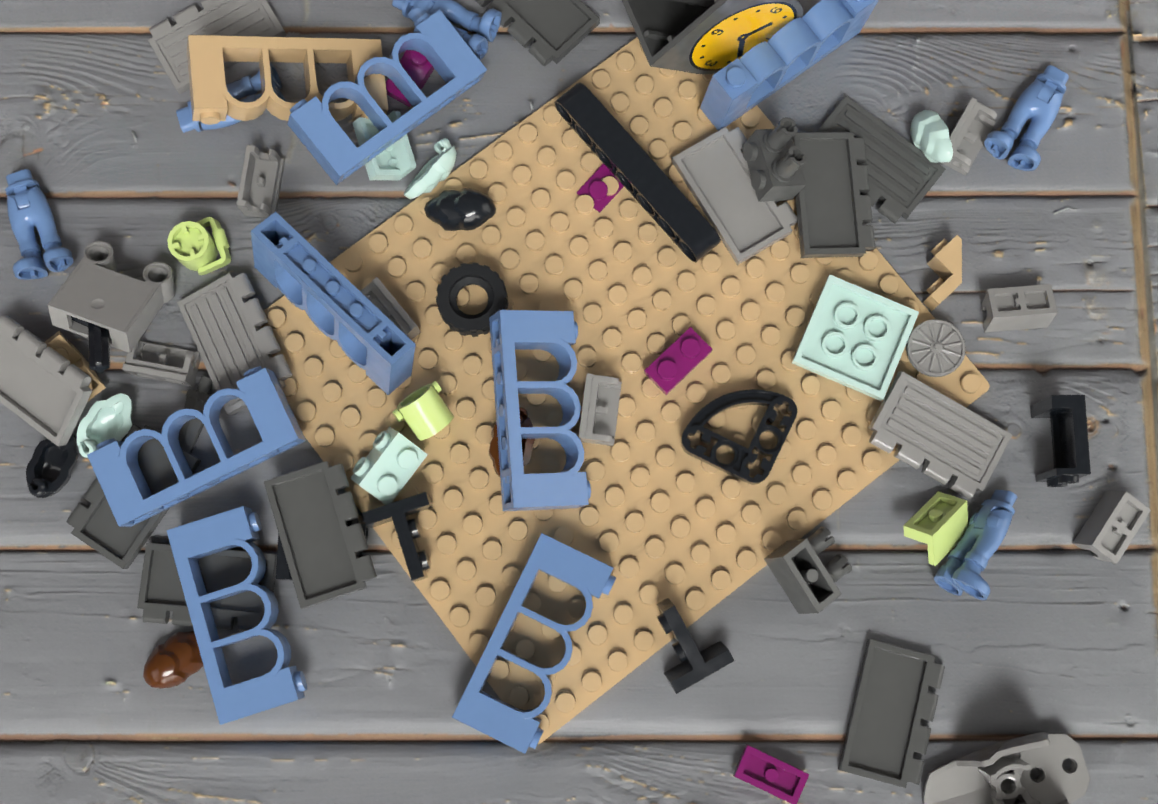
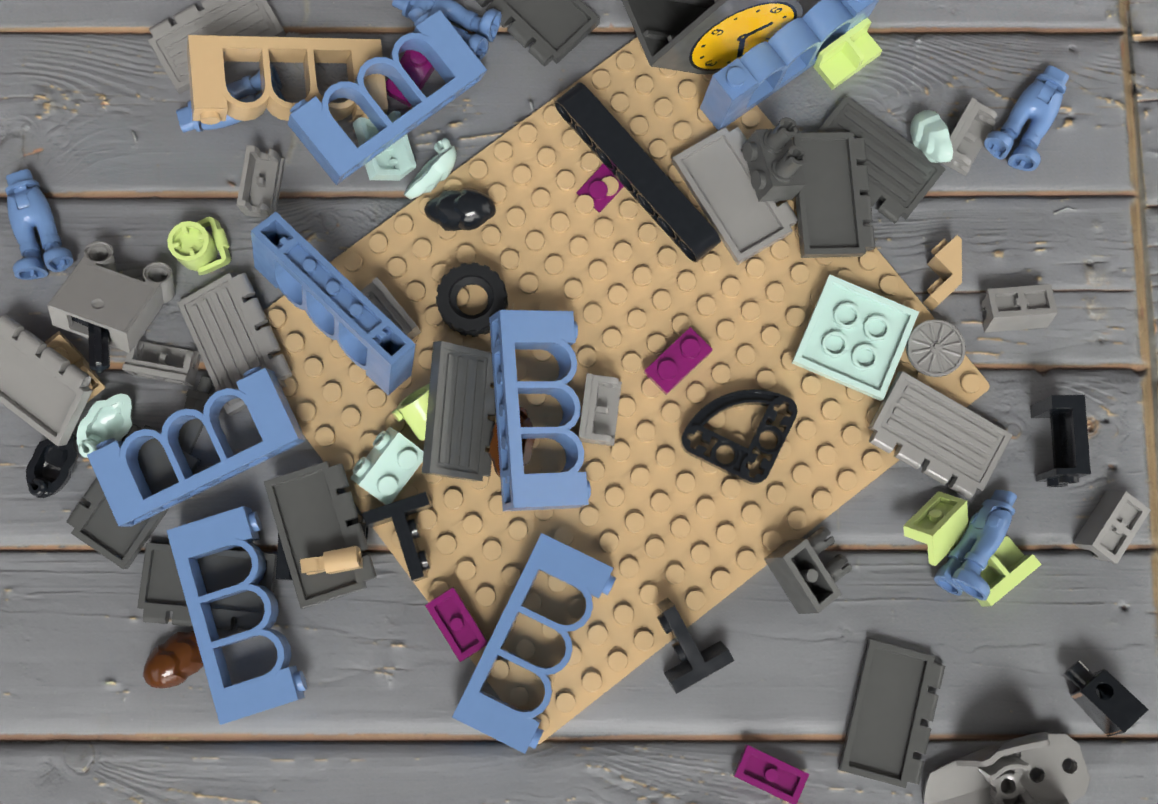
none -> tan bar [300,546,363,575]
none -> dark grey hinge [422,341,496,482]
none -> magenta plate [425,587,488,662]
none -> yellowish green panel [814,17,882,90]
none -> yellowish green panel [975,536,1042,607]
none -> black torso [1064,660,1149,737]

